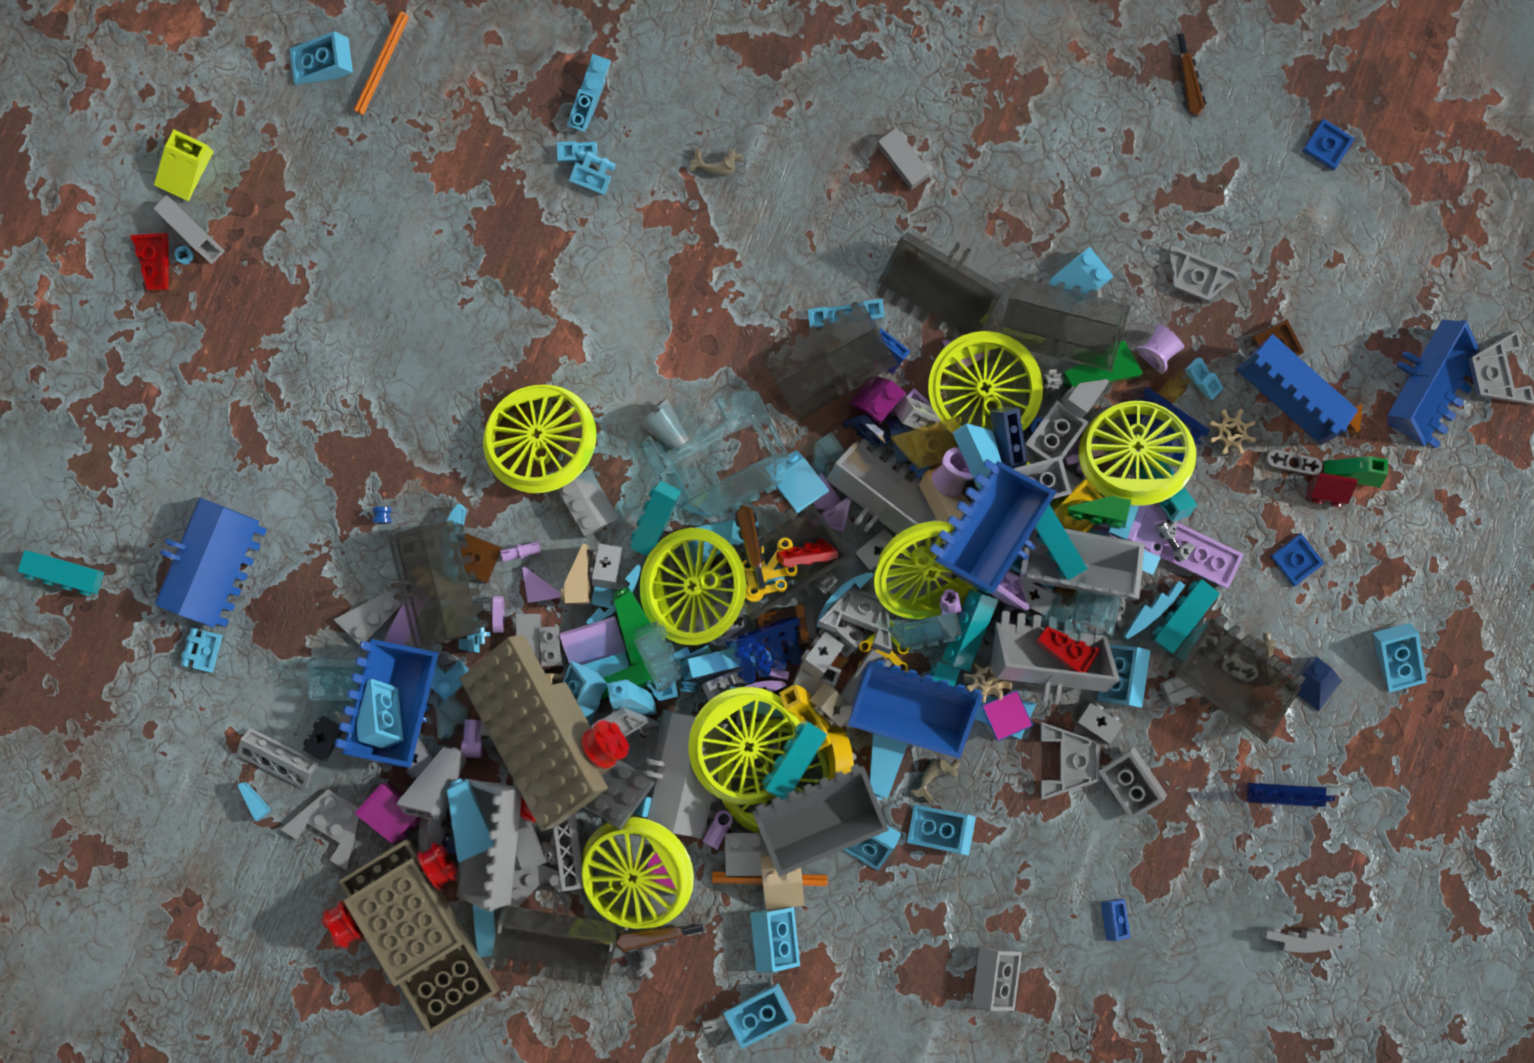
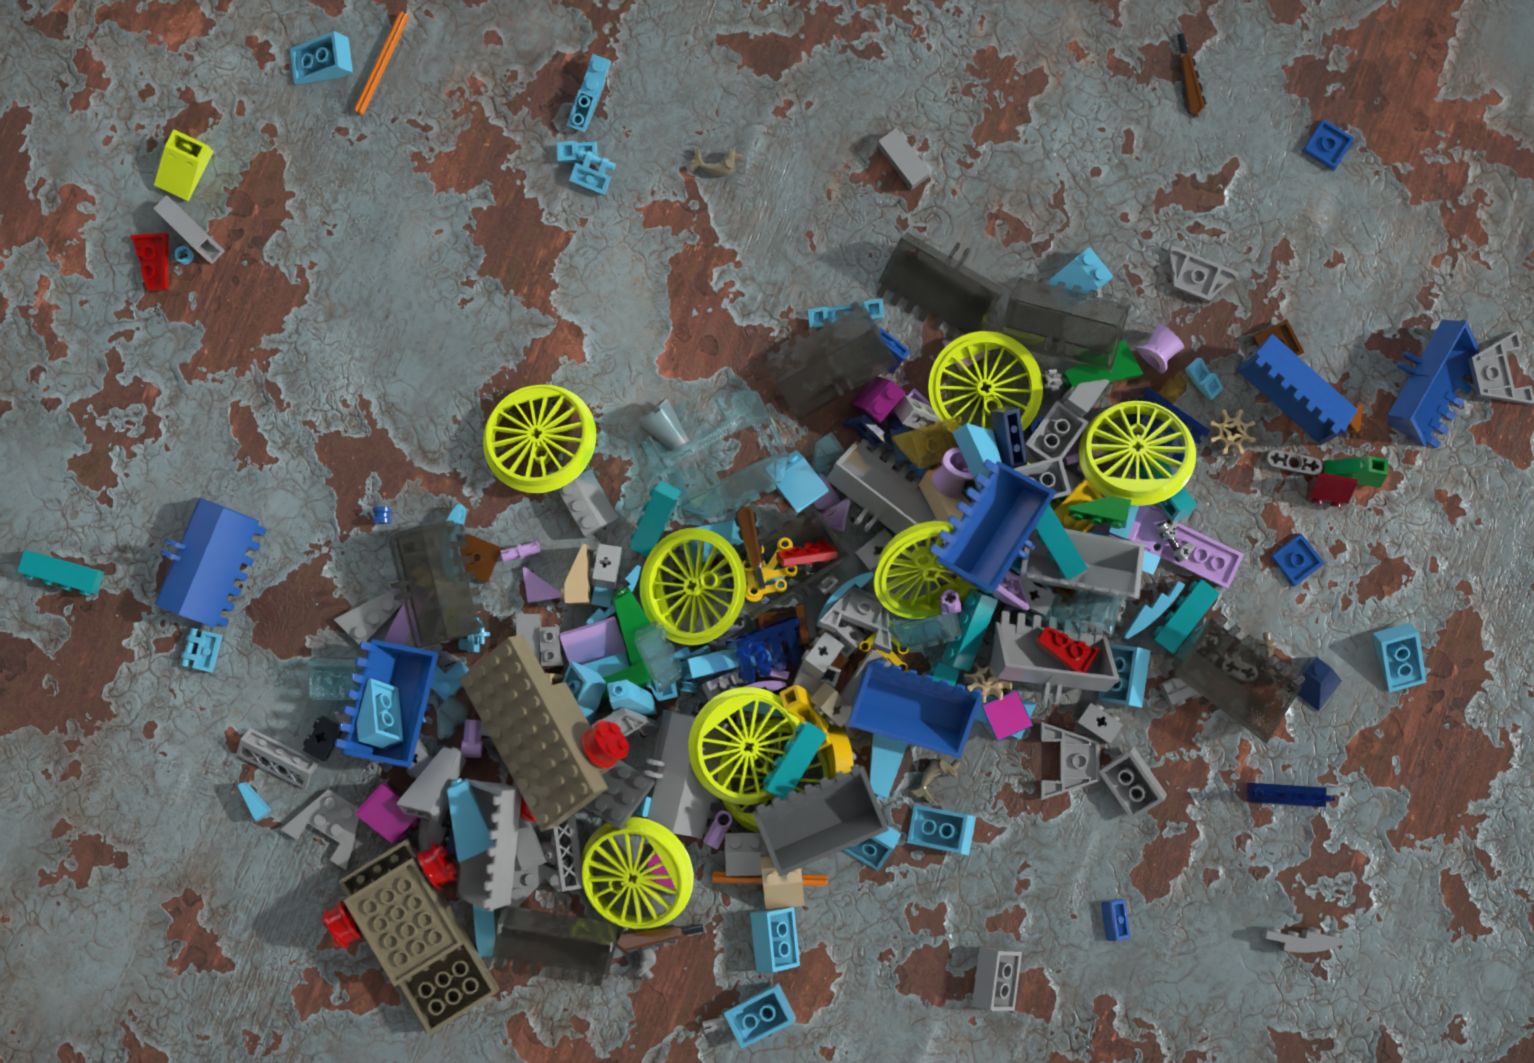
lavender beam [493,596,504,633] -> none

